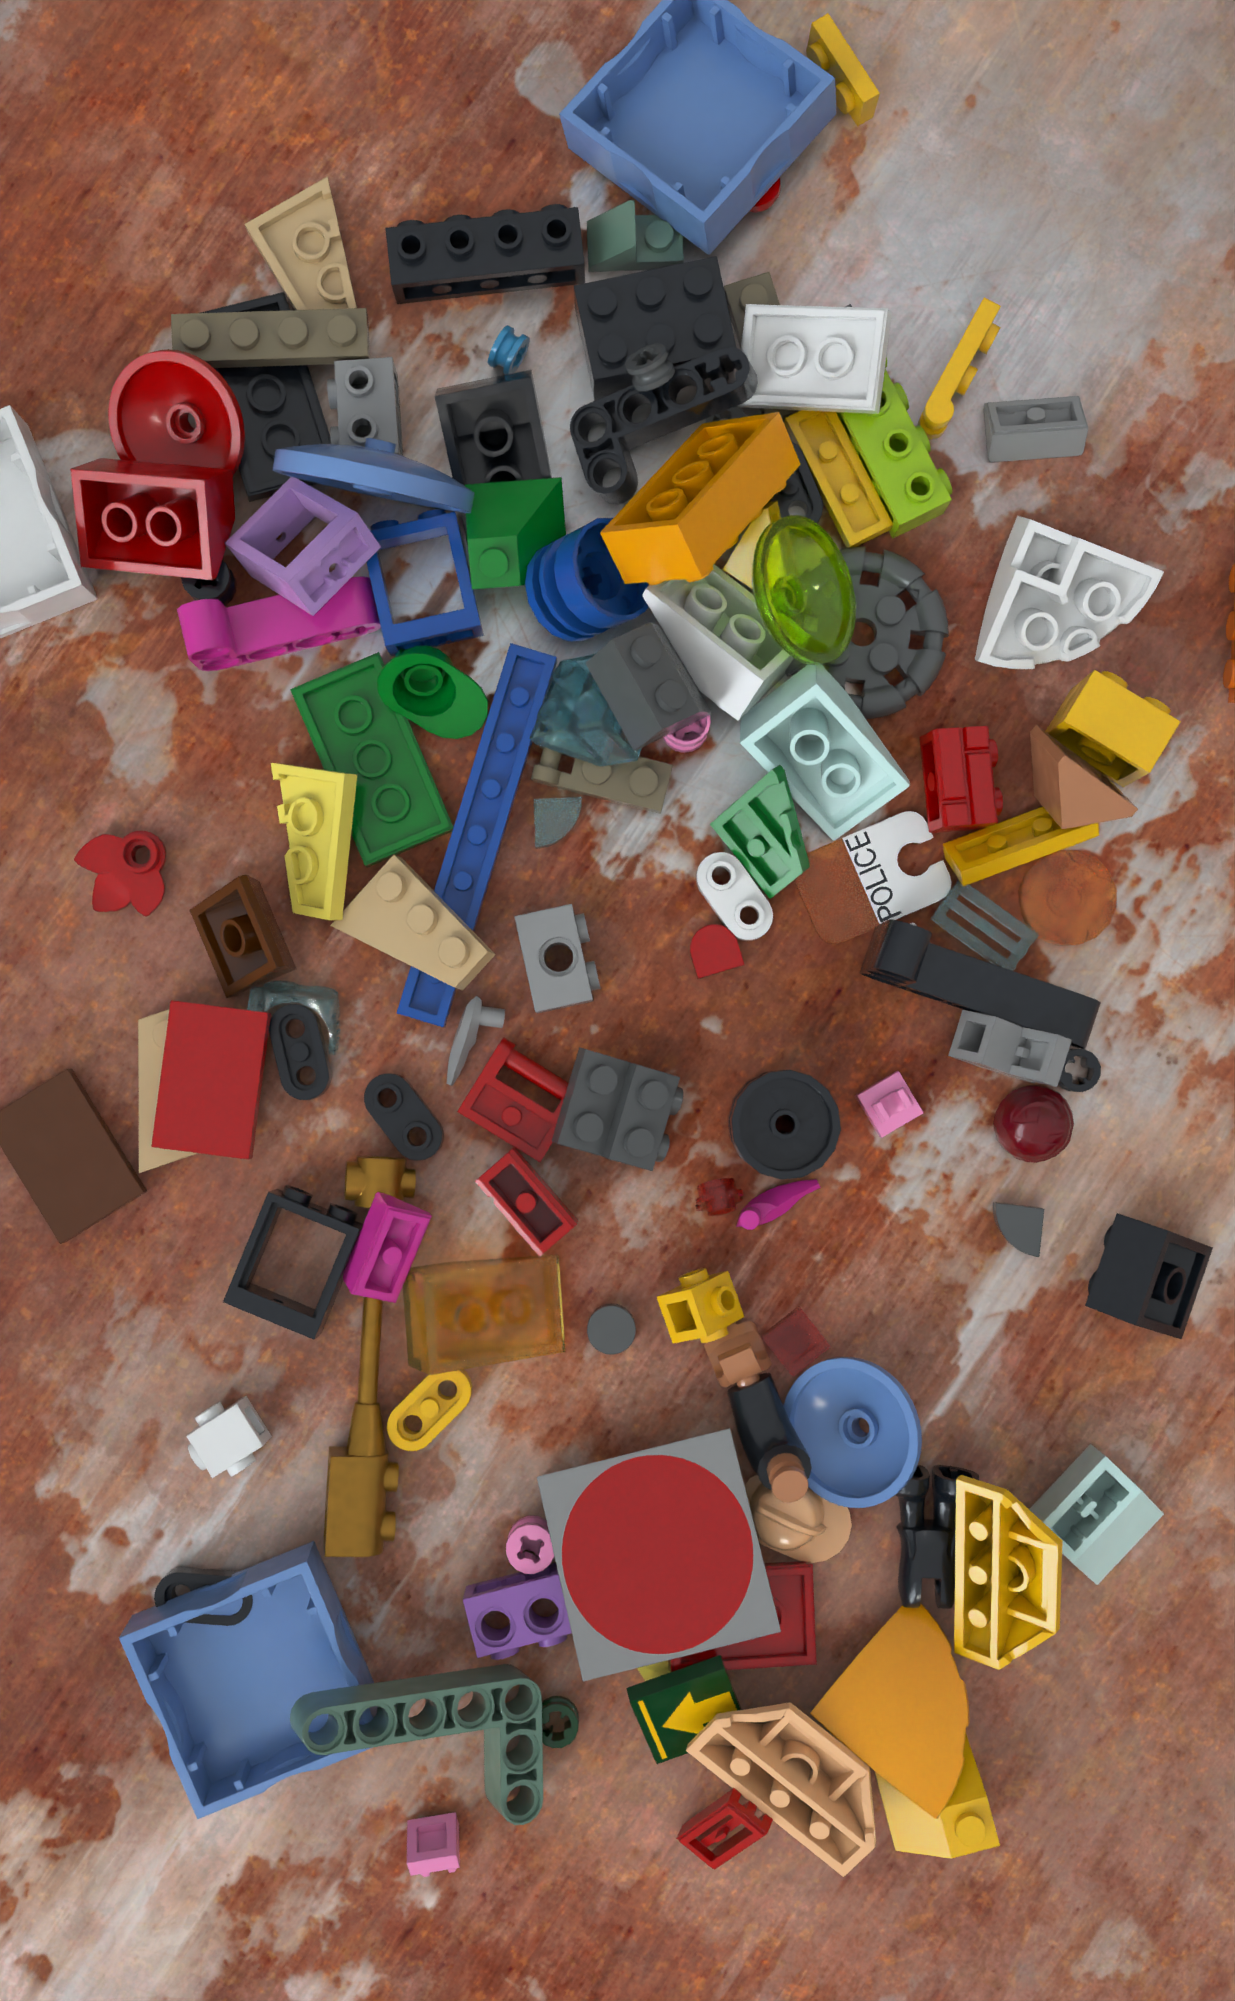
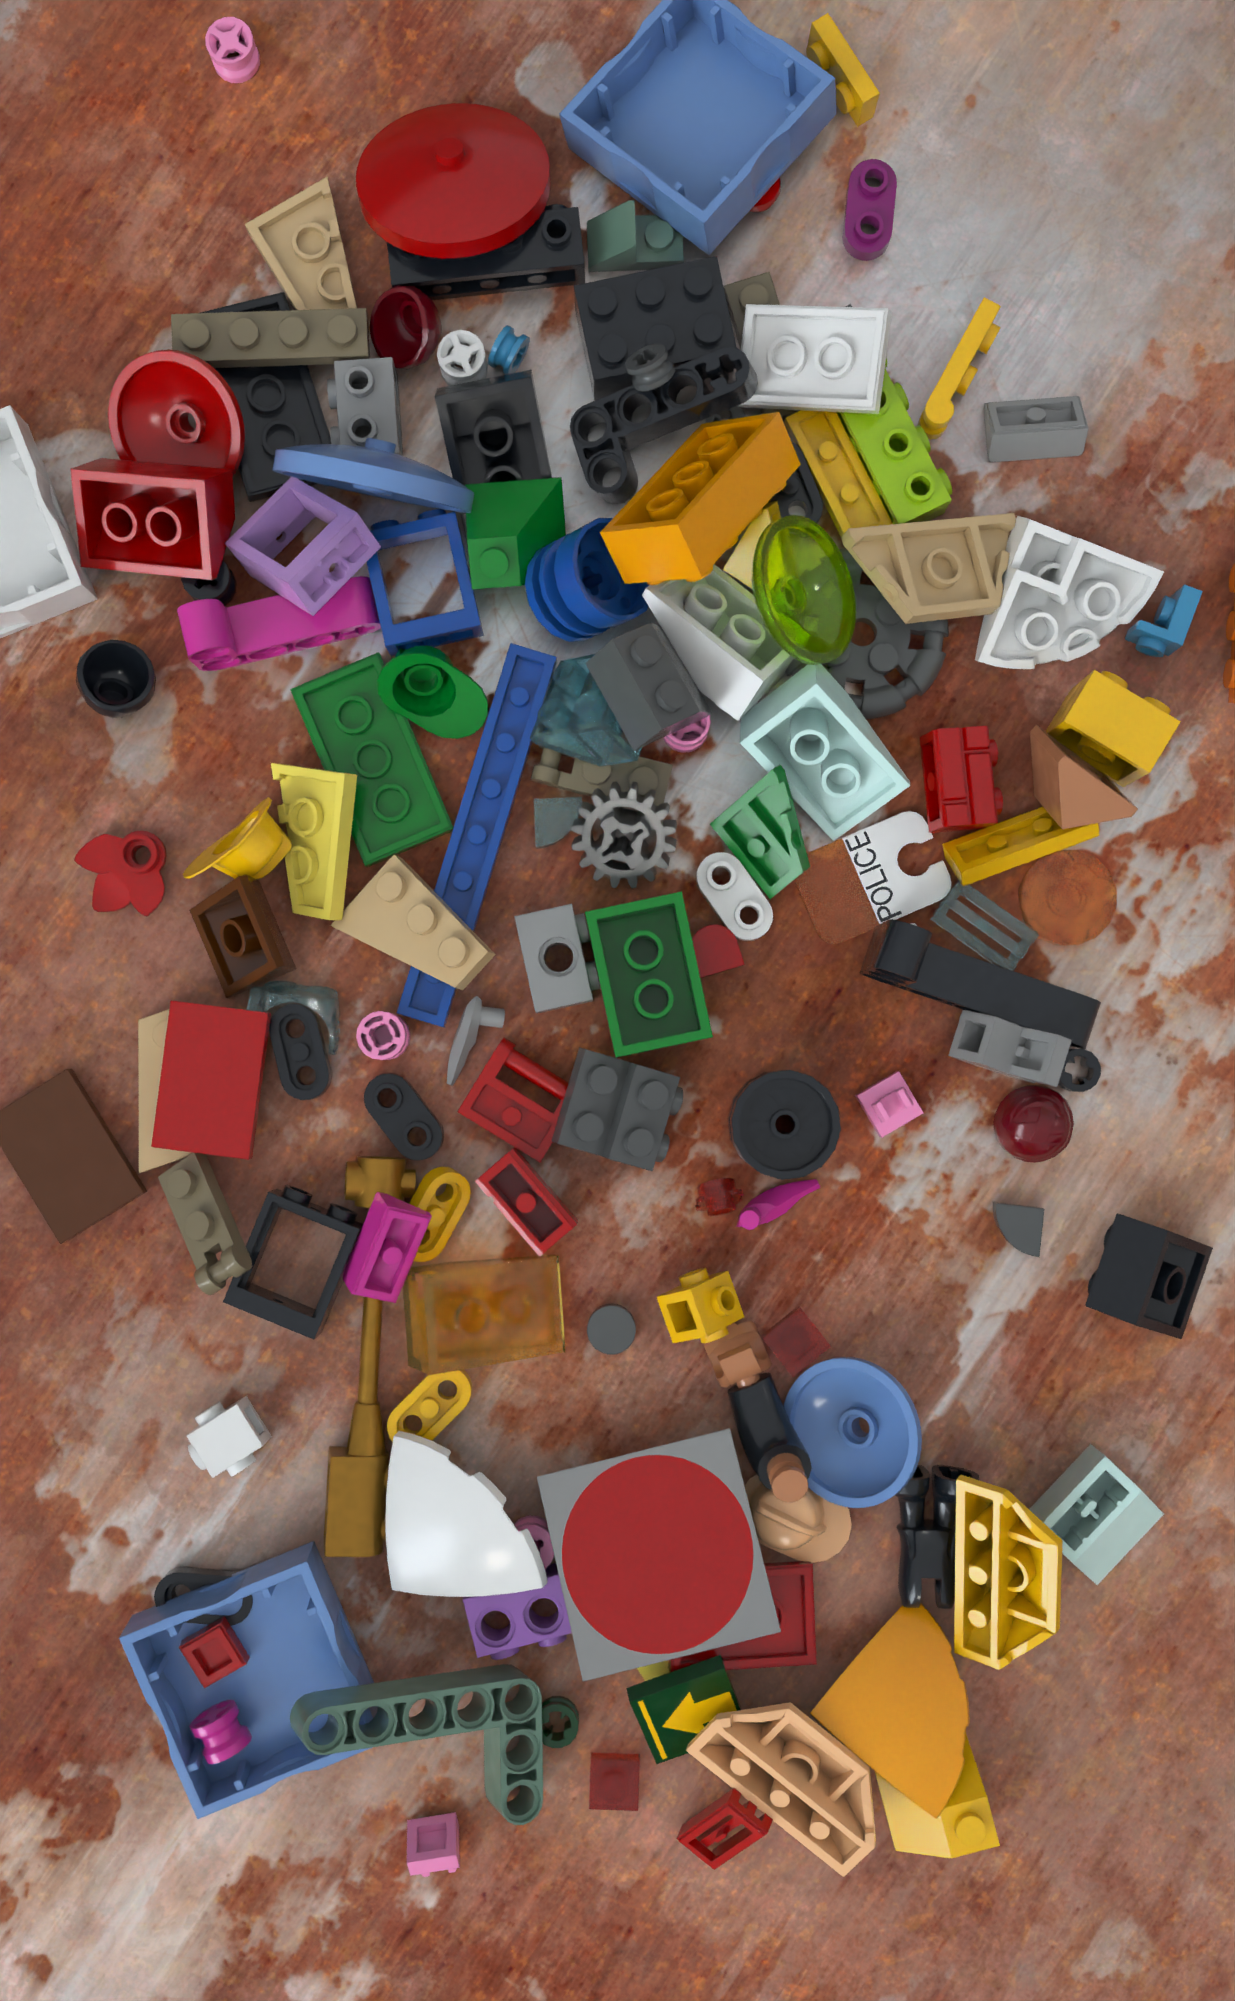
none -> black piece [76,640,156,718]
none -> dark tan plate [158,1152,252,1295]
none -> red tile [179,1616,250,1688]
none -> yellow piece [183,797,292,879]
none -> dark pink wheel [189,1700,252,1764]
none -> bright pink wheel [205,17,260,83]
none -> red dish [356,103,551,259]
none -> bright pink wheel [356,1011,411,1060]
none -> dark red piece [370,285,442,370]
none -> white brick [385,1431,548,1597]
none -> yellow plate [409,1167,471,1262]
none -> white wheel [437,330,488,386]
none -> dark grey gear [571,781,677,888]
none -> green brick [585,891,713,1058]
none -> clear red plate [589,1752,640,1811]
none -> tan wing [841,513,1016,624]
none -> magenta plate [842,159,897,261]
none -> dark azure bracket [1125,584,1203,657]

